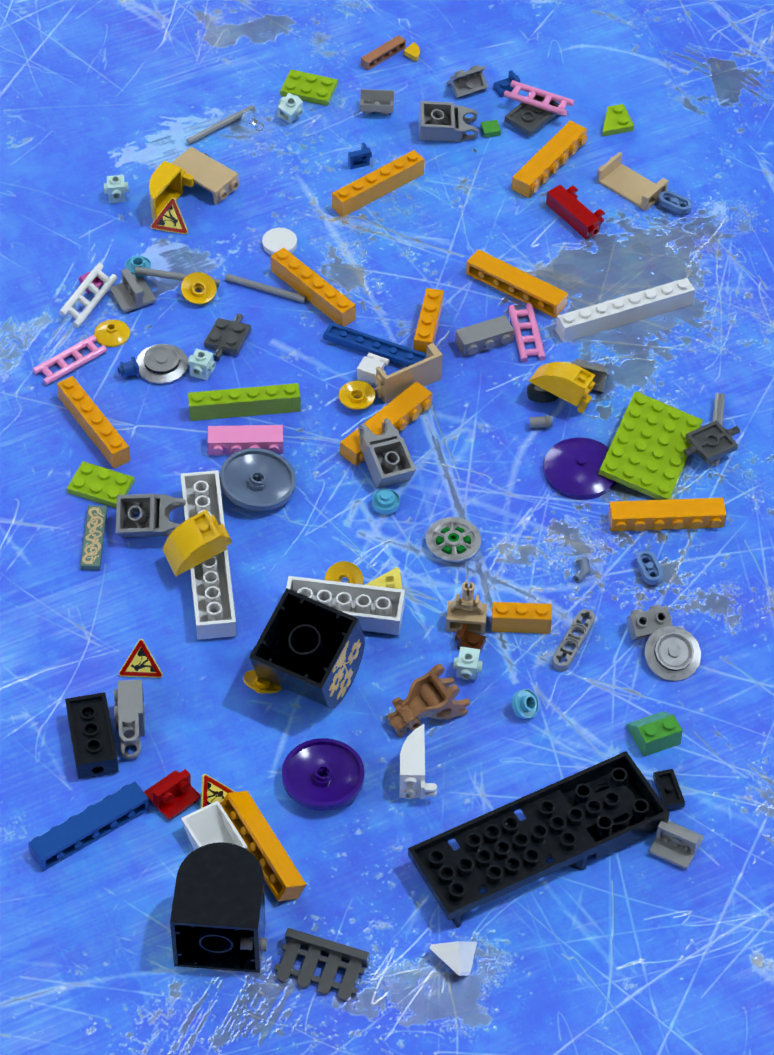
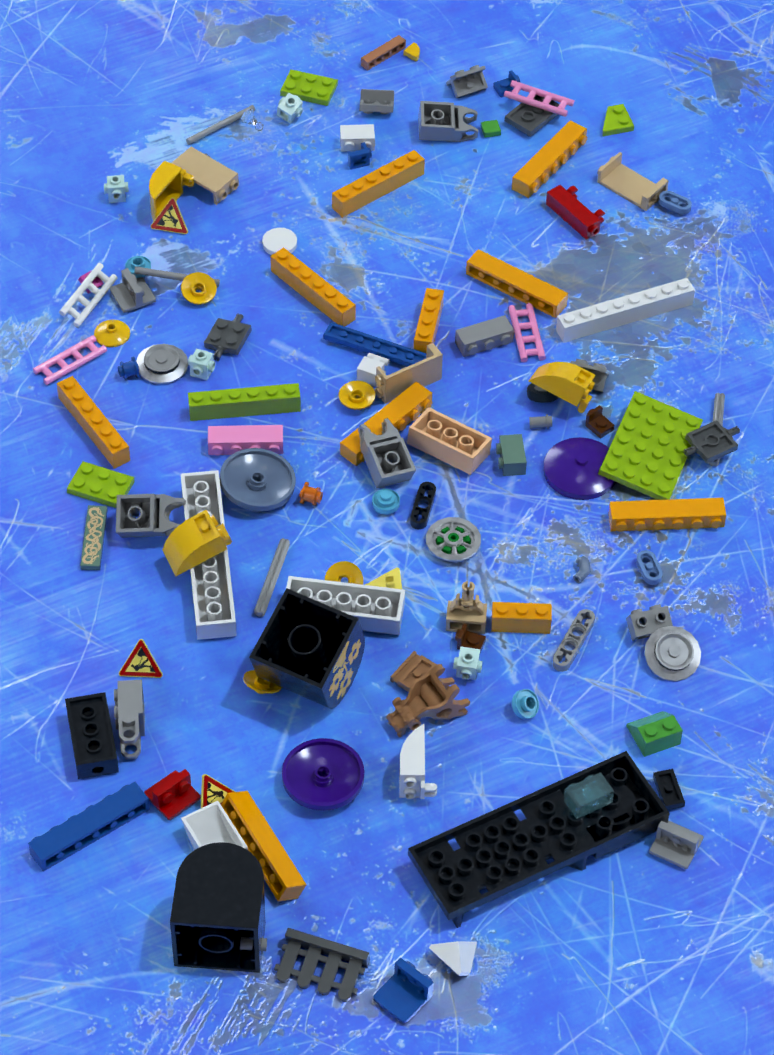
light grey axle [225,274,307,303] -> none
none -> light grey axle [254,538,290,617]
none -> orange brick [299,482,323,506]
none -> white brick [340,124,375,152]
none -> blue bracket [373,957,434,1023]
none -> medium nougat plate [390,651,437,692]
none -> light nougat brick [407,407,492,475]
none -> black beam [410,482,436,529]
none -> sand green piece [496,434,527,476]
none -> clear light blue brick [563,772,614,819]
none -> reddish brown bracket [585,405,615,439]

